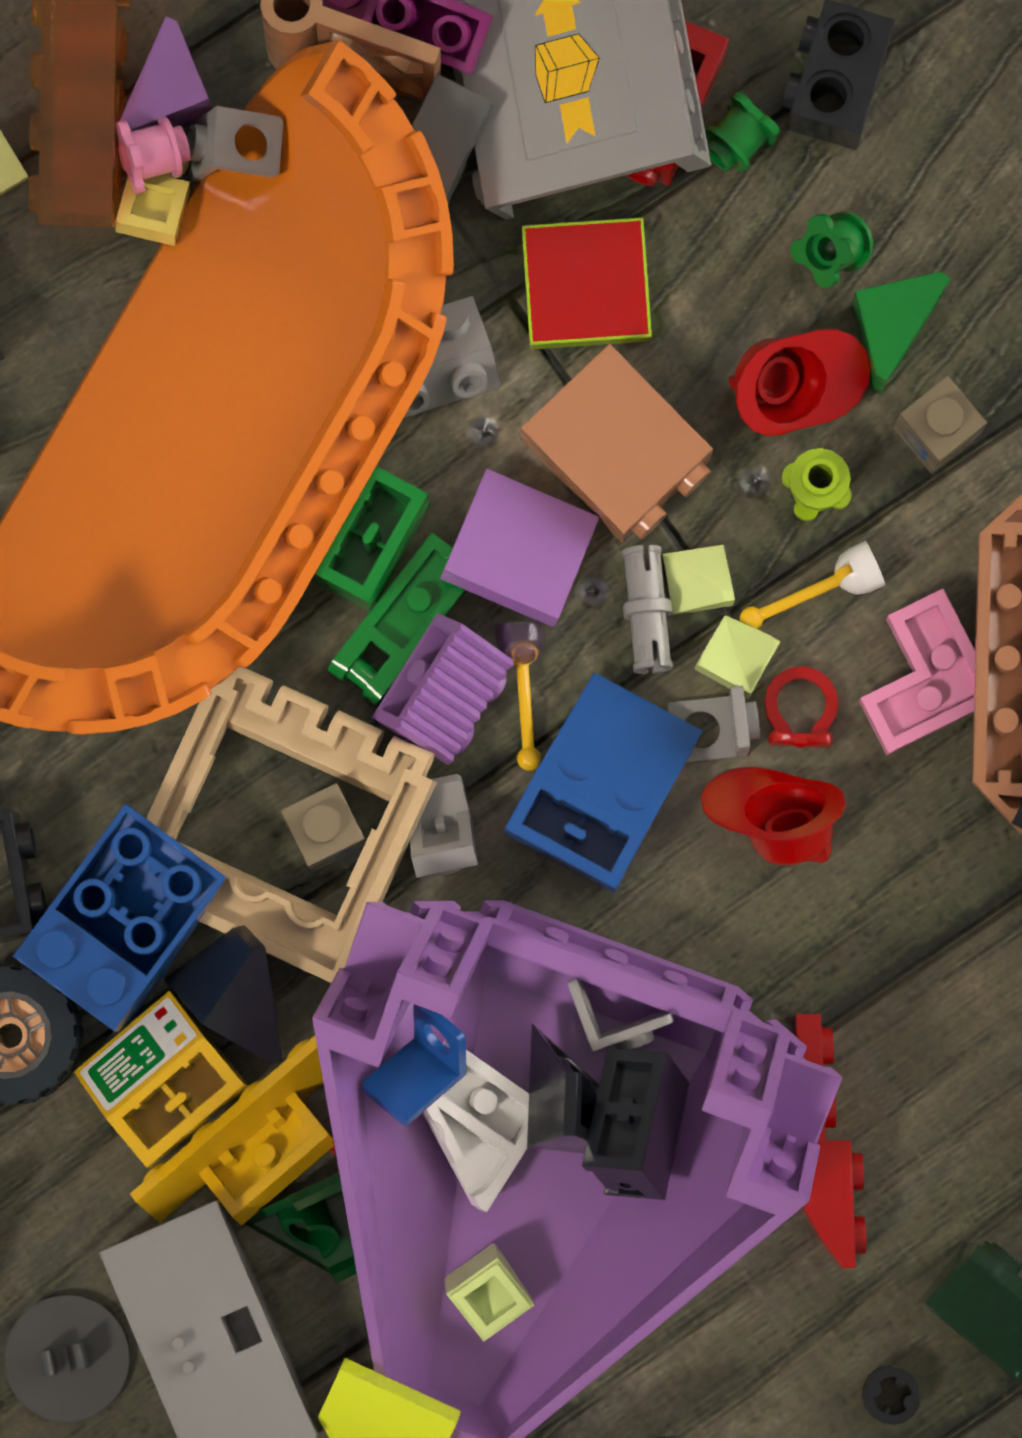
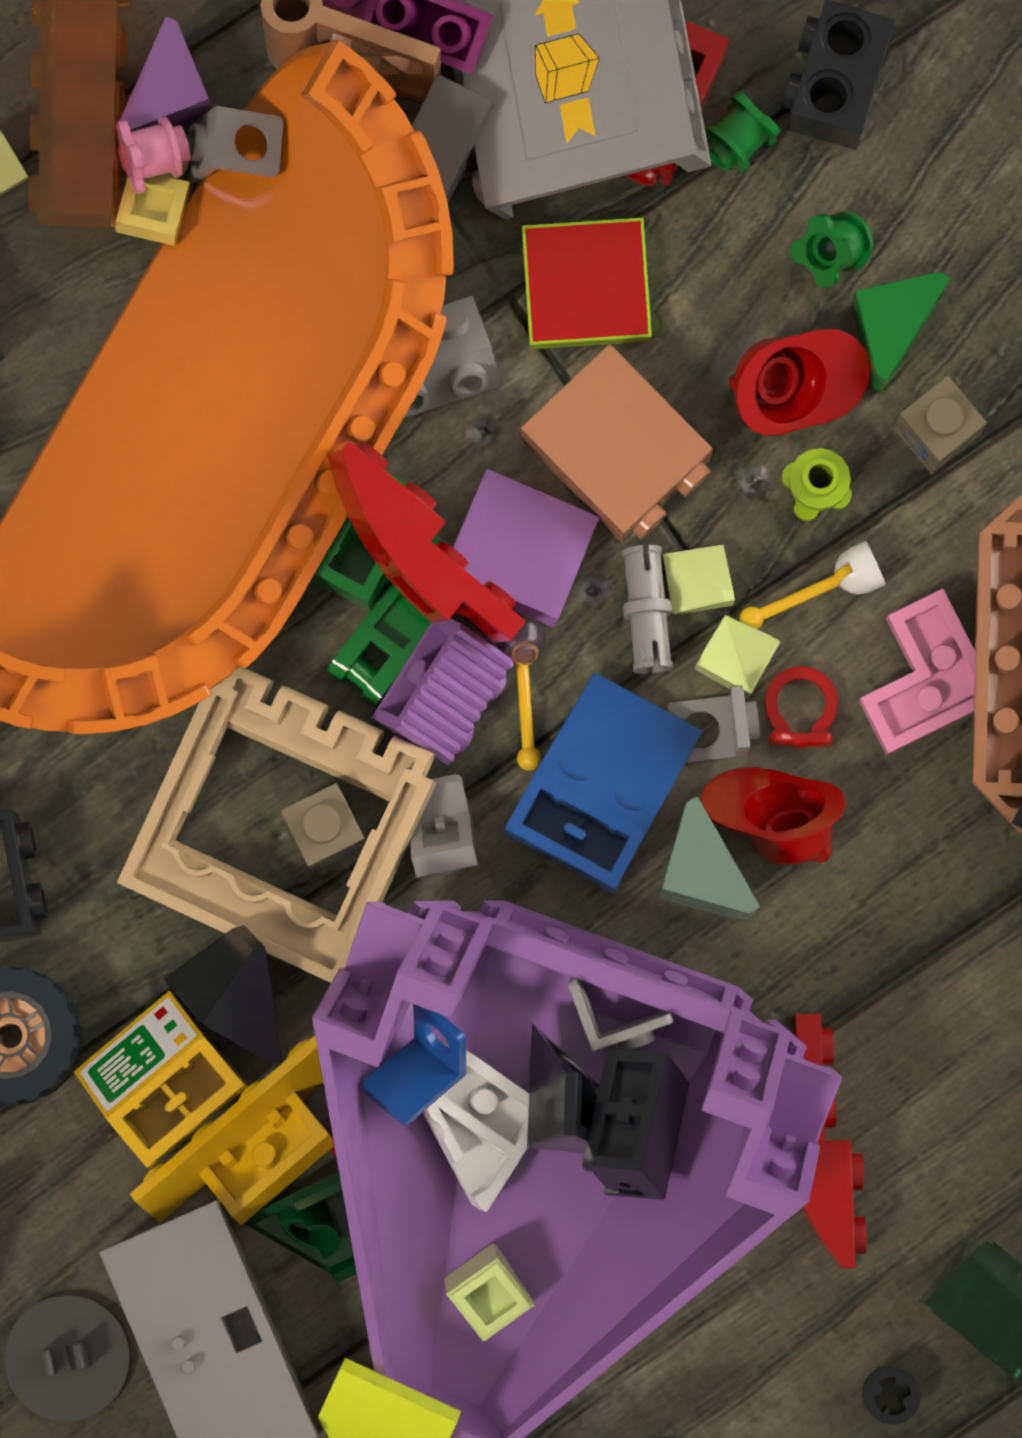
blue slope [13,804,227,1031] -> none
none -> red slope [327,440,526,643]
none -> sand green slope [658,796,760,922]

